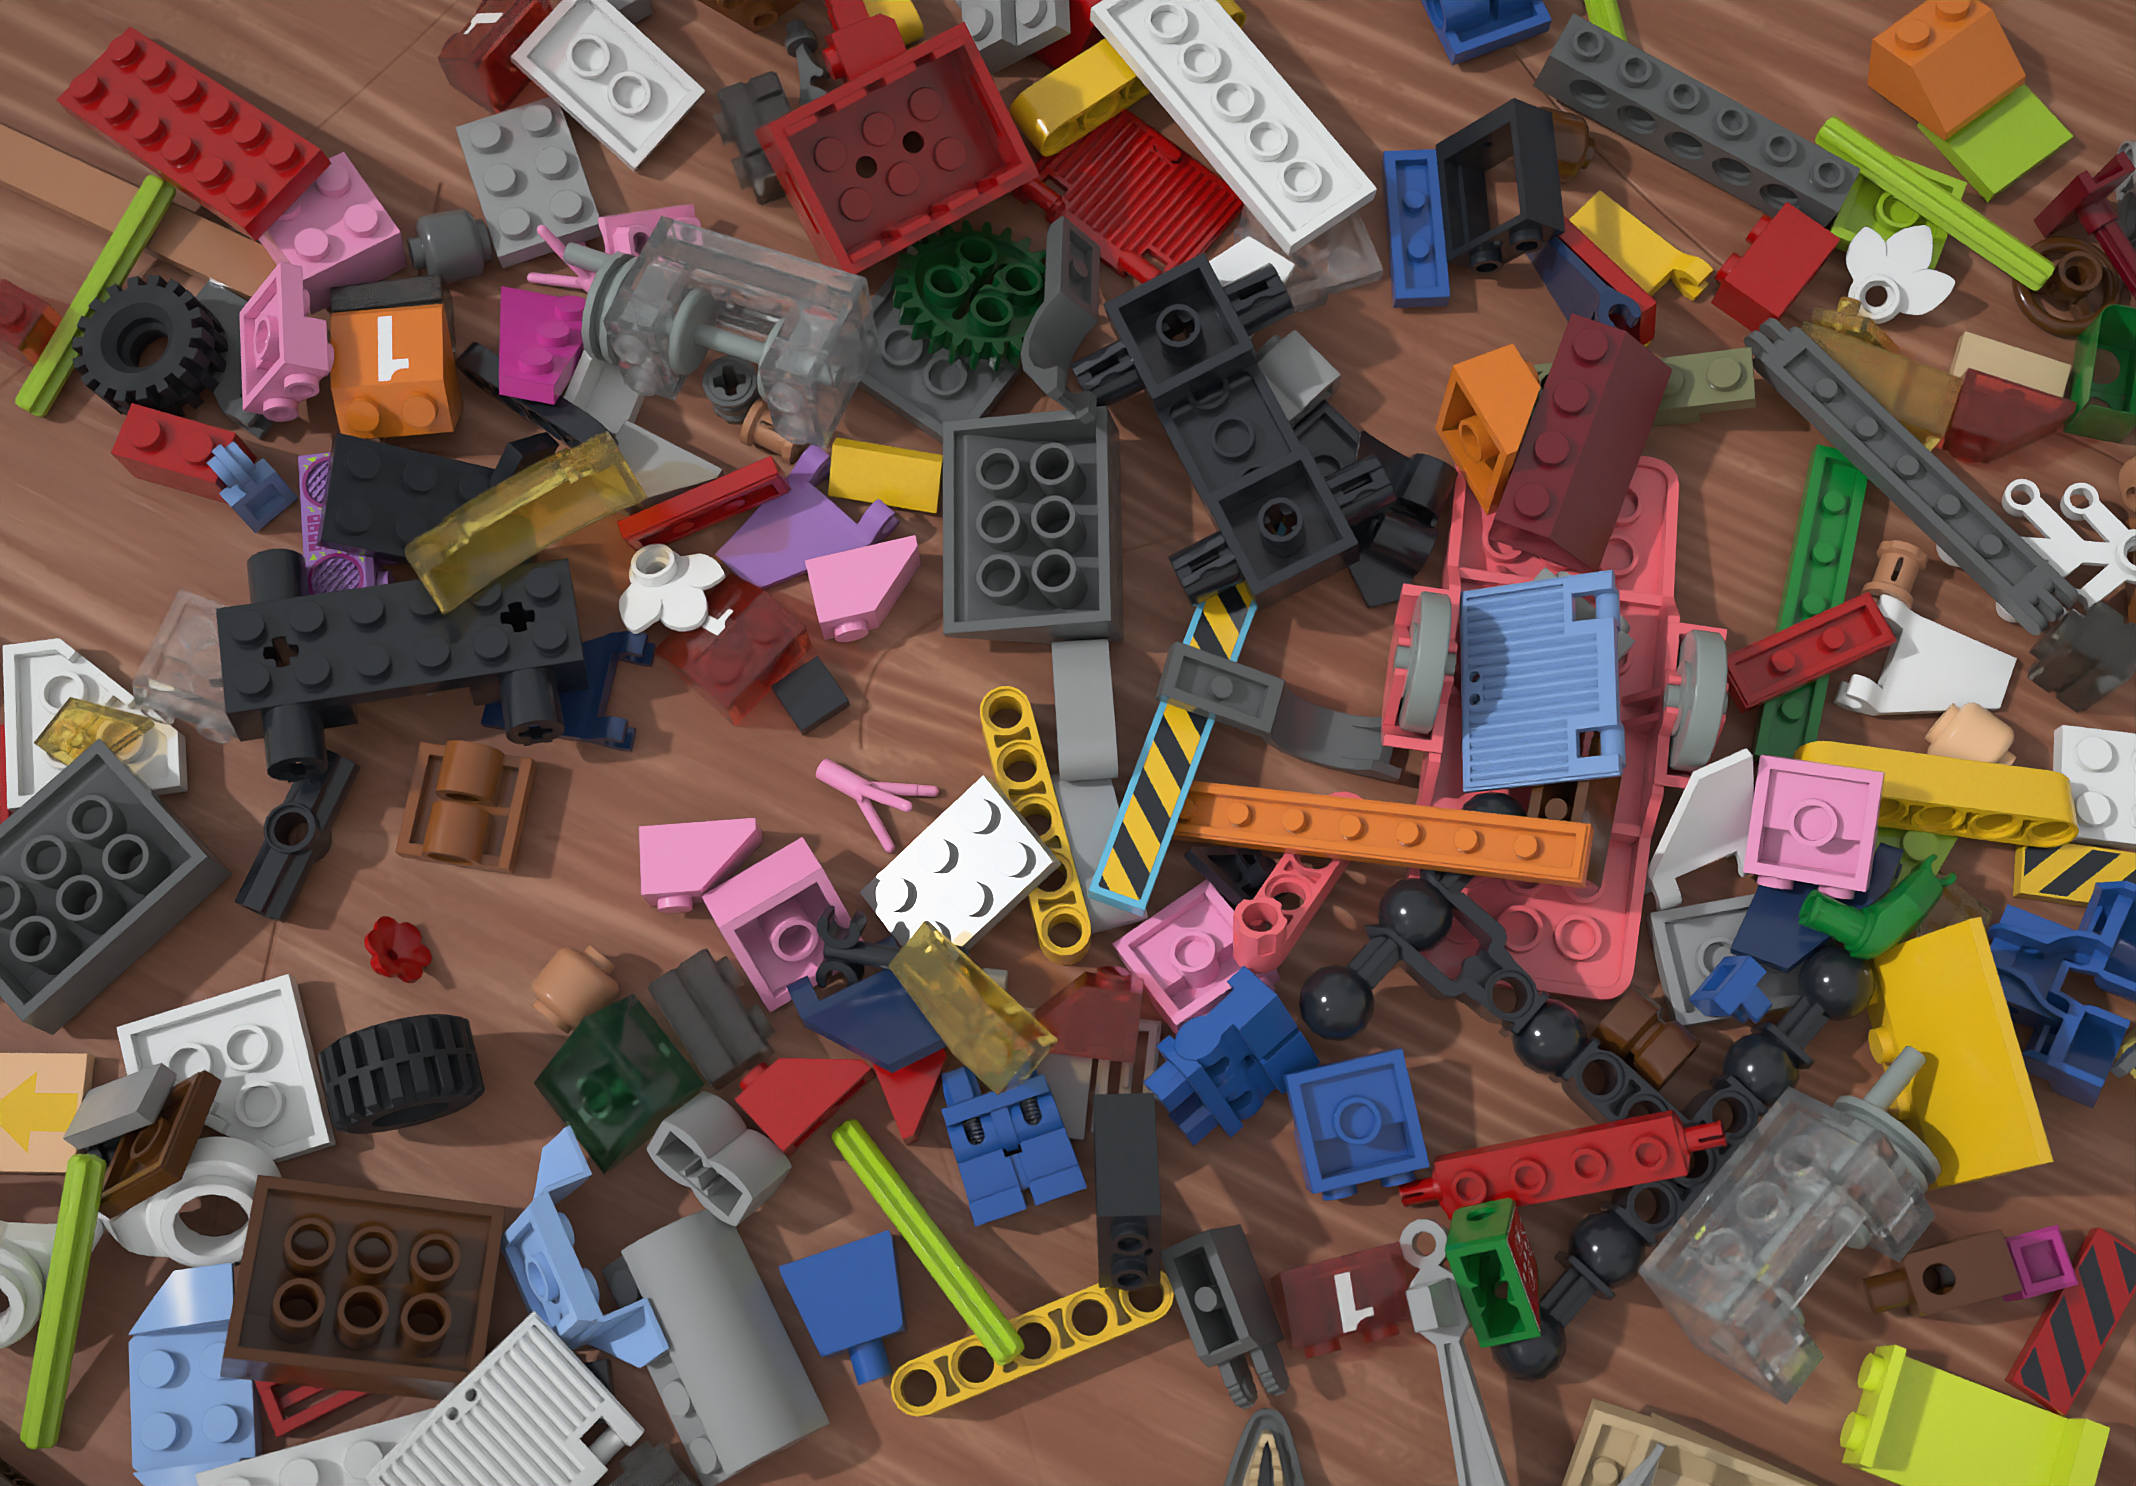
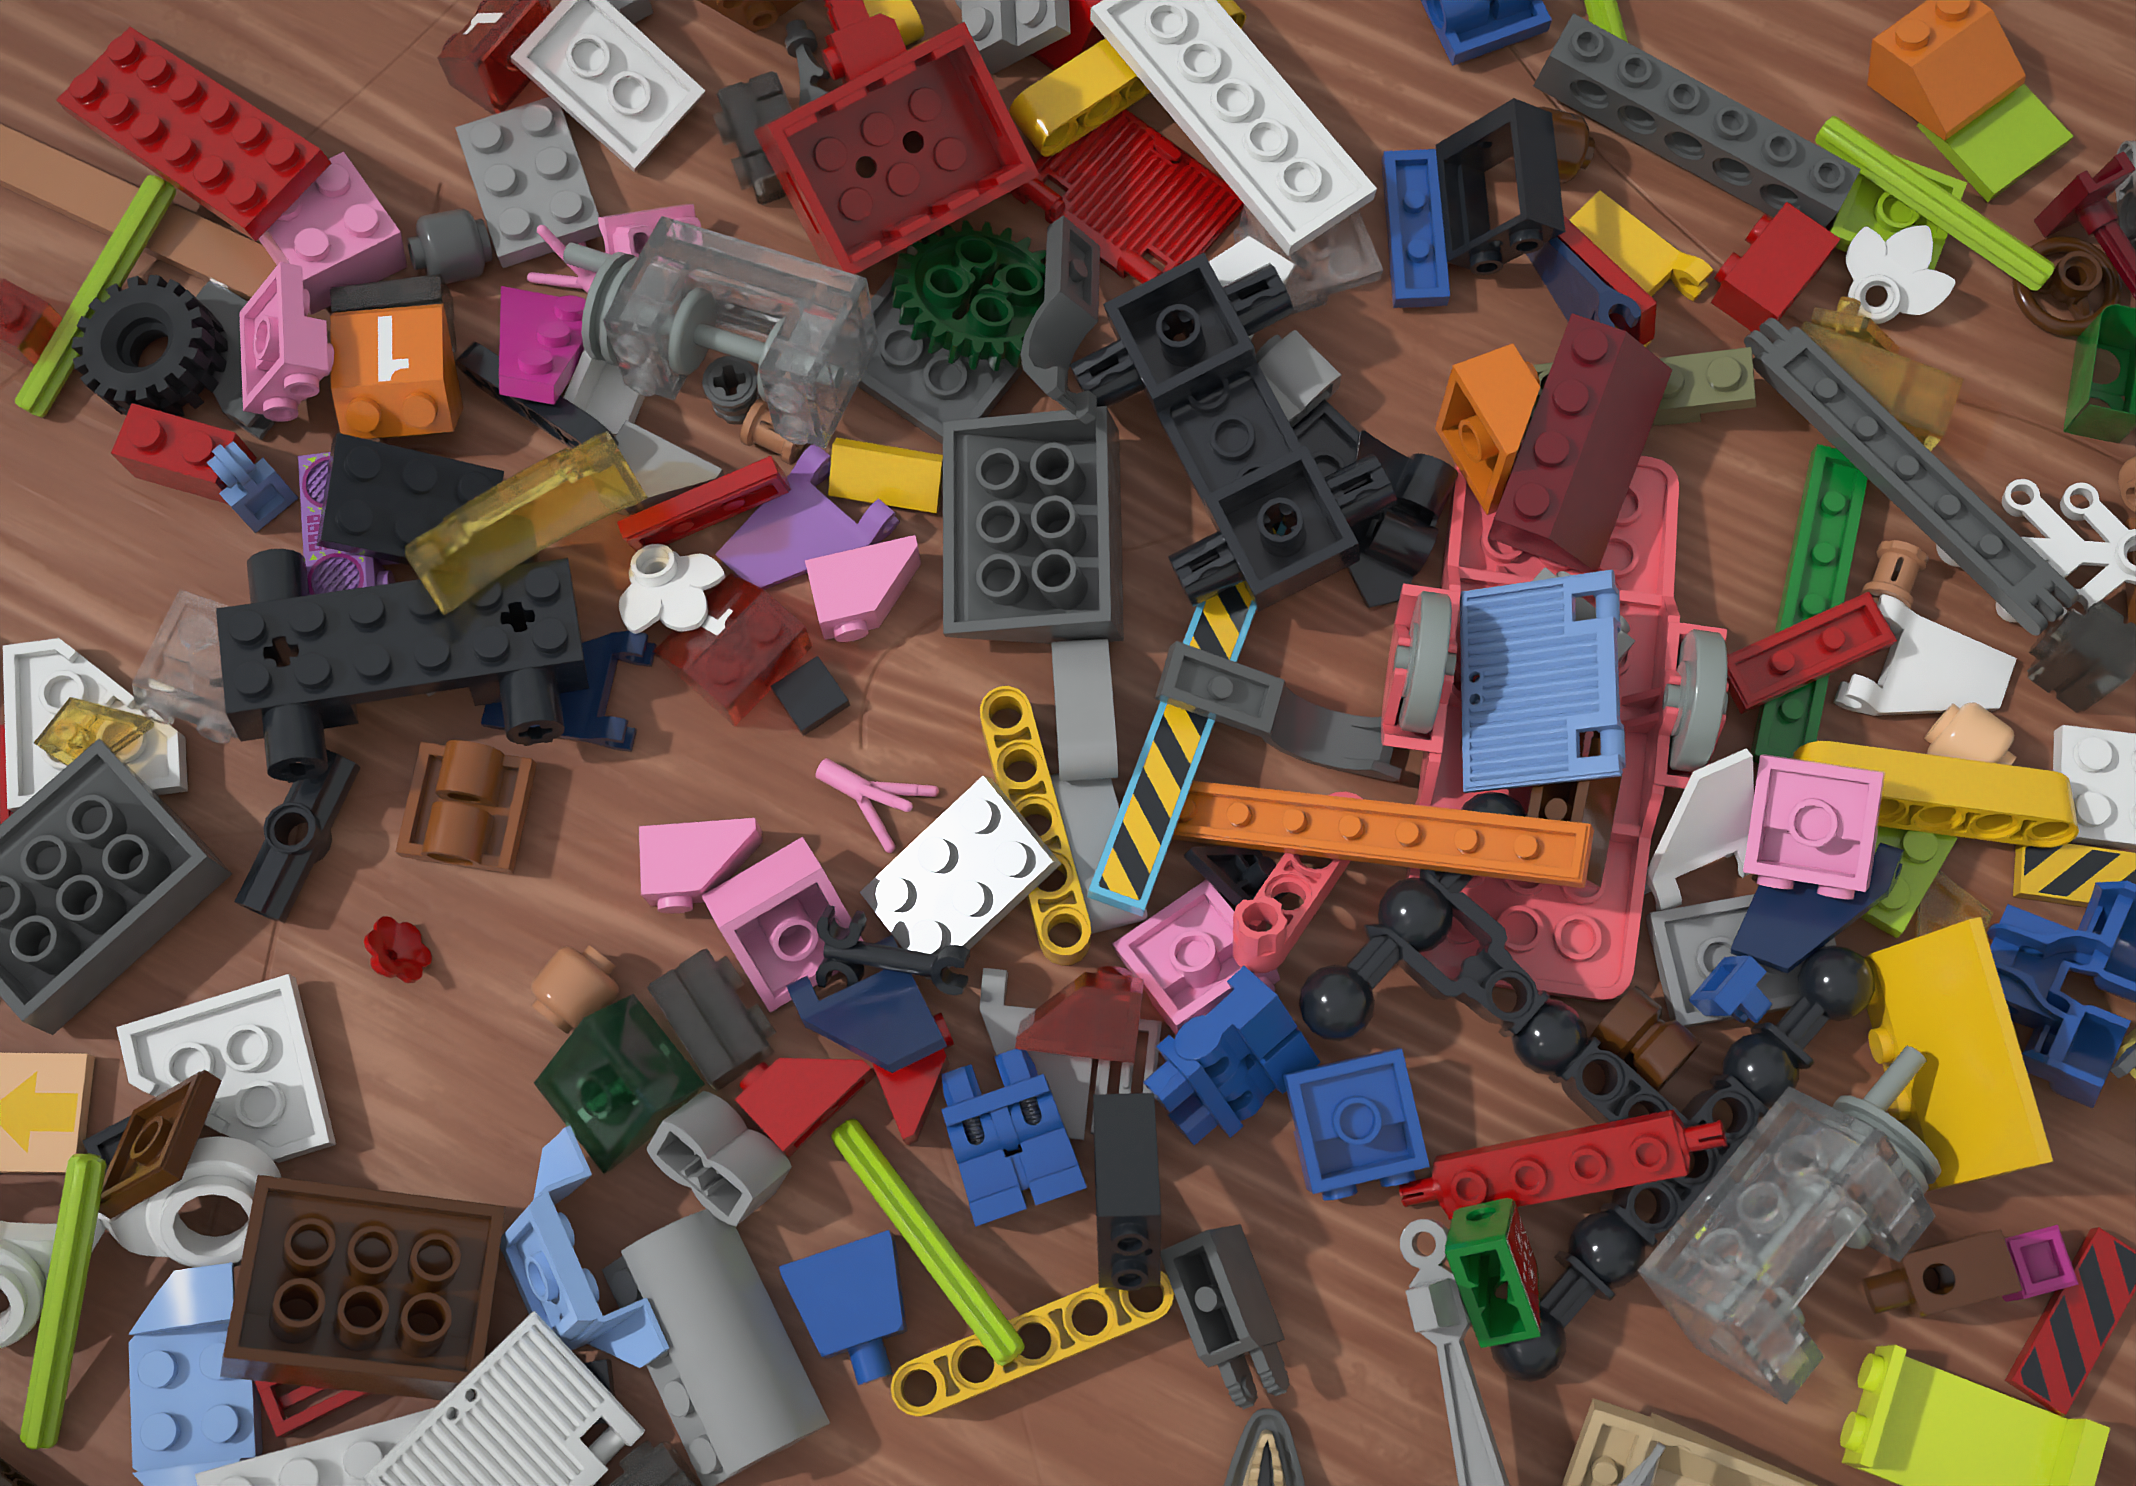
light grey tile [63,1062,177,1150] -> none
black tyre [318,1014,485,1134] -> none
black tile [489,432,559,497] -> none
clear yellow slope [889,920,1058,1095] -> none
clear red slope [1270,1241,1412,1359] -> none
green arm [1798,854,1957,960] -> none
clear red slope [1933,368,2077,464] -> none
tan tile [1945,331,2072,420] -> none

